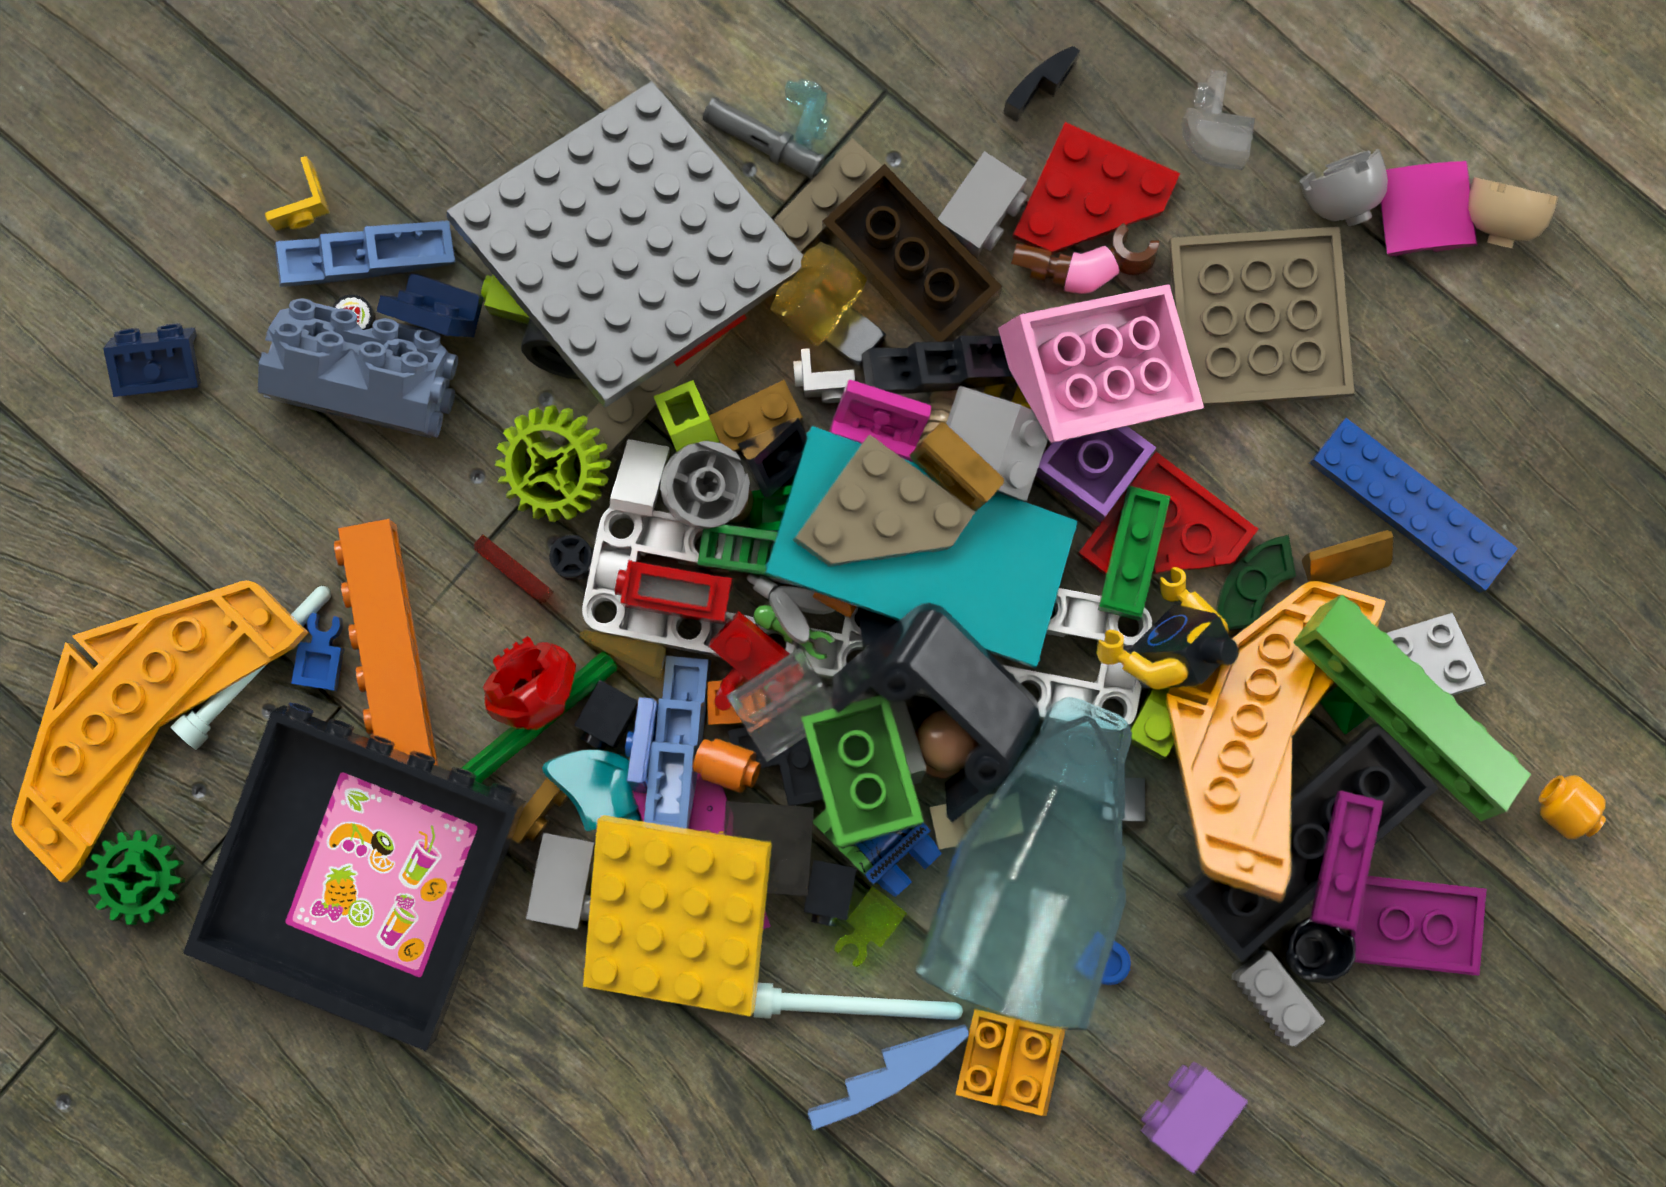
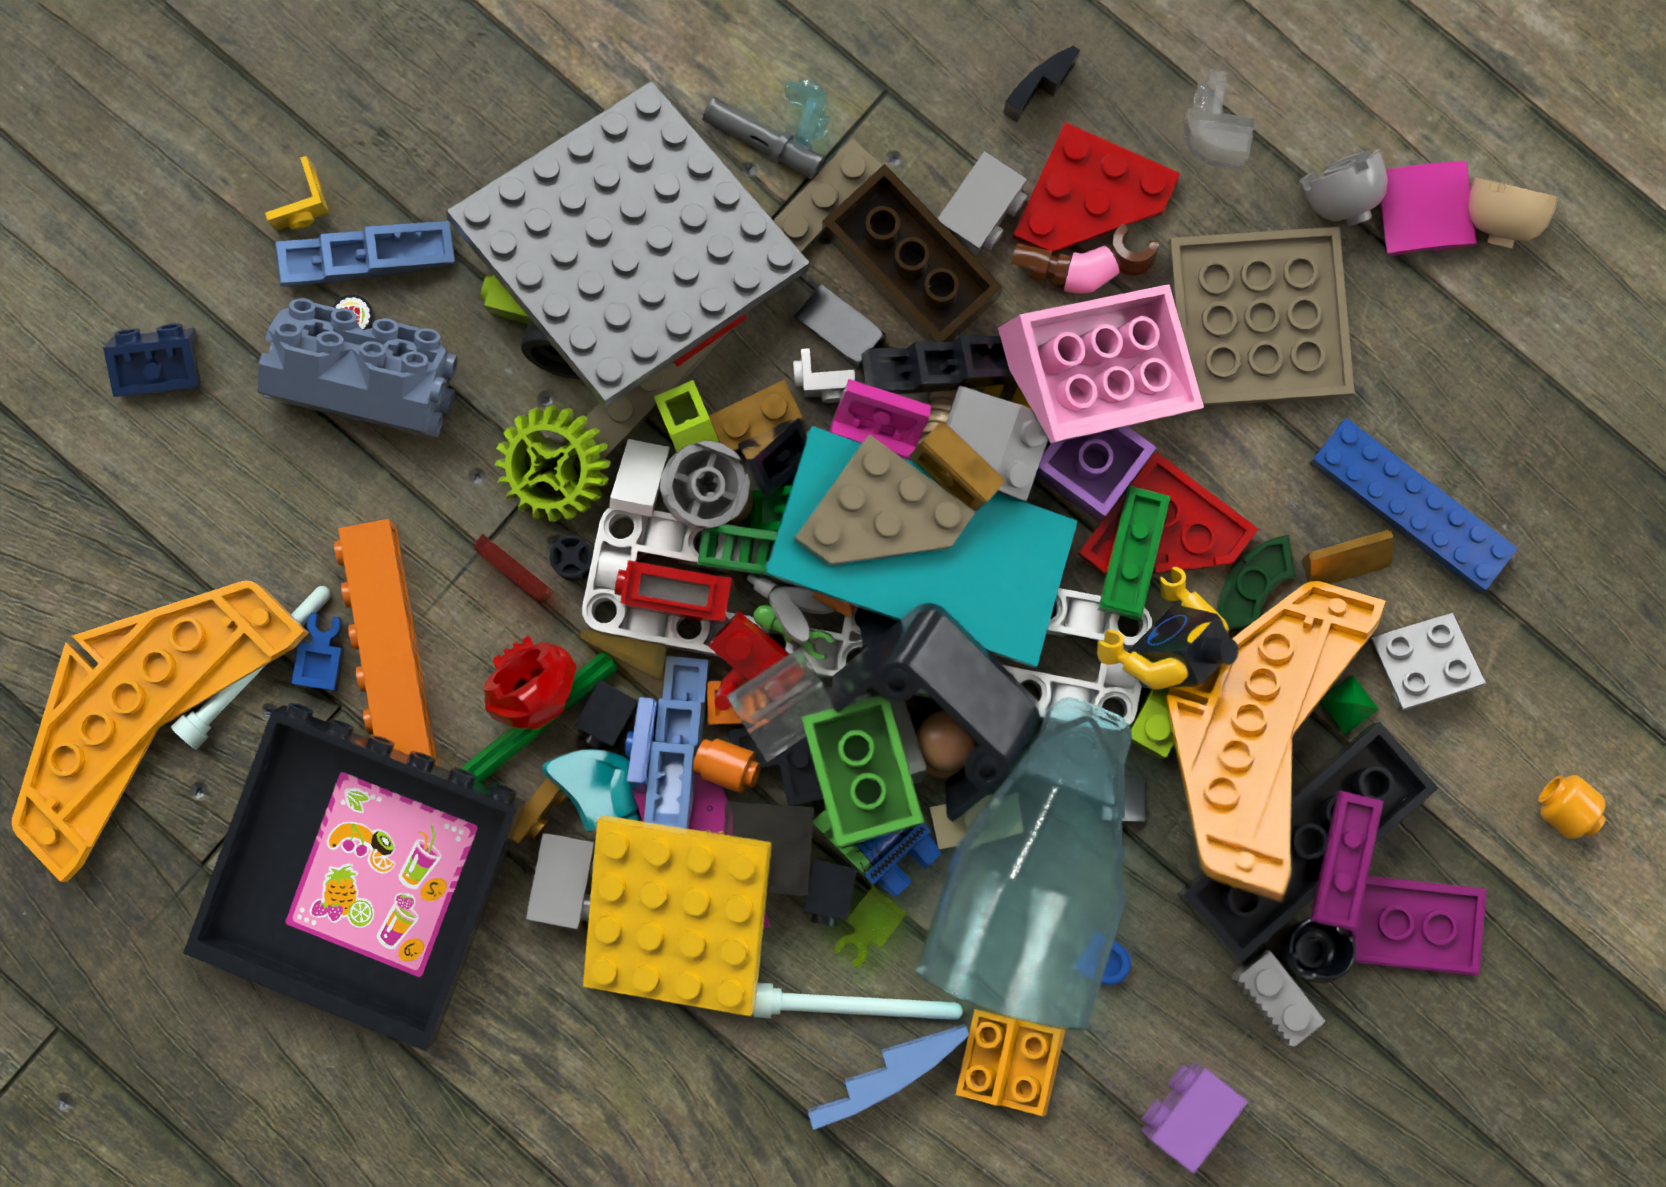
green gear [86,830,185,925] -> none
dark blue bracket [376,274,484,338] -> none
clear yellow brick [770,242,867,346] -> none
bright green brick [1293,594,1531,821] -> none

